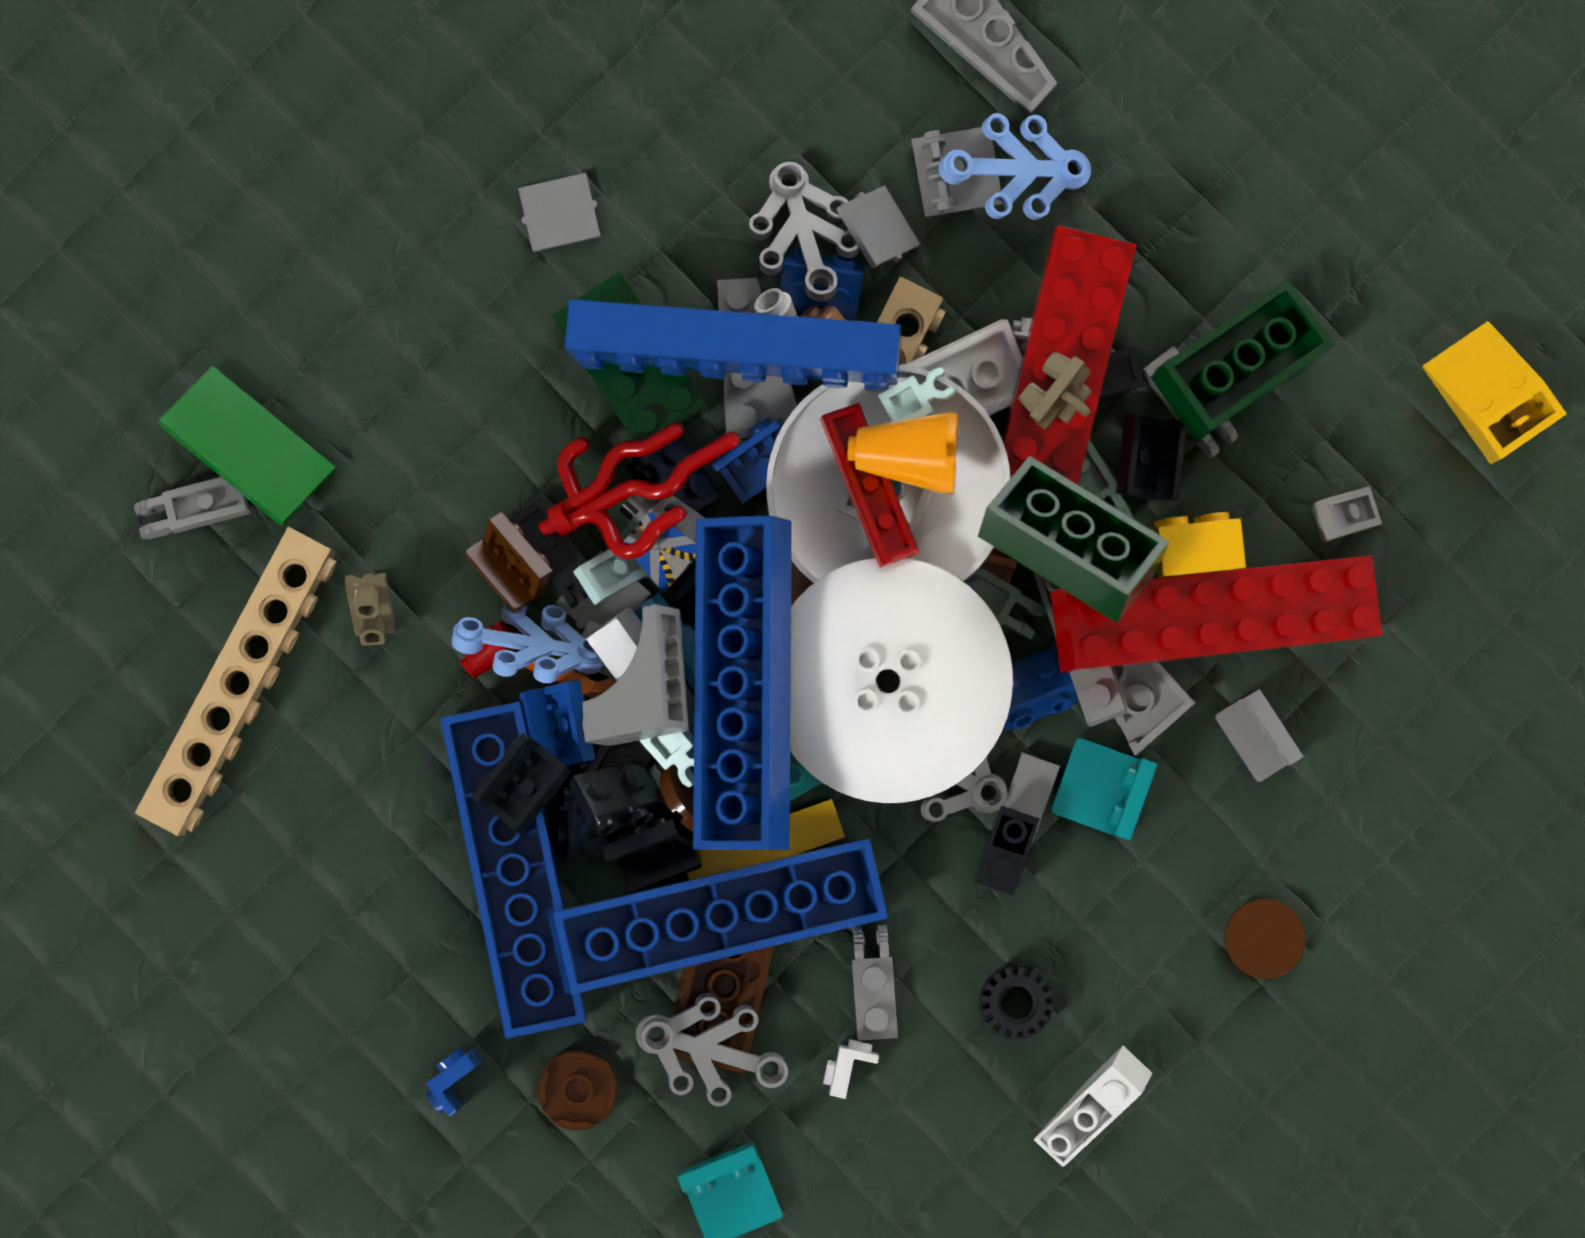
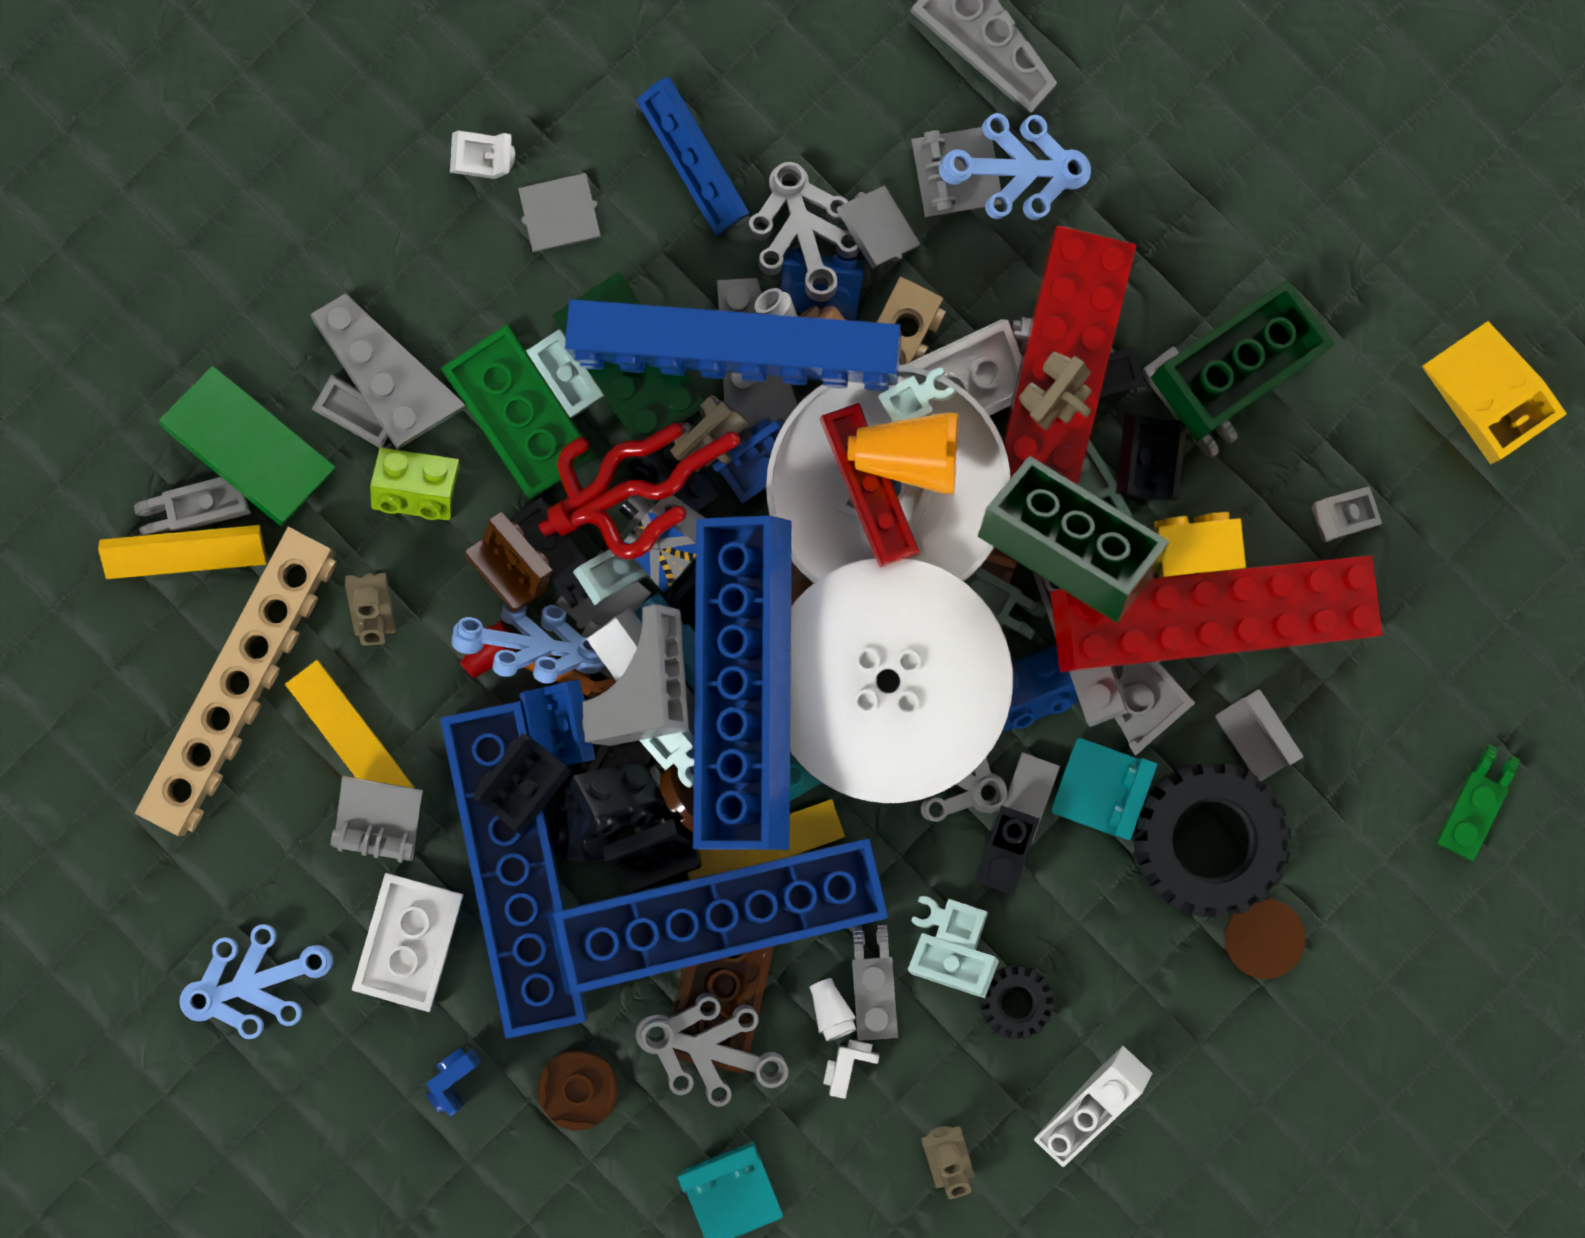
none -> yellow tile [98,525,267,579]
none -> light blue plant [180,924,333,1039]
none -> yellow tile [285,660,415,789]
none -> light grey wing [311,294,466,450]
none -> light grey tile [312,374,389,448]
none -> light grey hinge [330,776,423,863]
none -> white plate [352,873,464,1012]
none -> lime bracket [370,447,459,520]
none -> green tile [441,324,596,502]
none -> white bracket [450,131,515,179]
none -> light aqua plate [526,329,604,419]
none -> blue plate [636,77,750,236]
none -> dark tan hips [670,396,749,472]
none -> white cone [809,978,857,1042]
none -> light aqua plate [908,933,999,998]
none -> light aqua plate [911,896,988,950]
none -> dark tan hips [921,1126,975,1199]
none -> black tyre [1131,763,1292,918]
none -> green hinge [1435,744,1520,861]

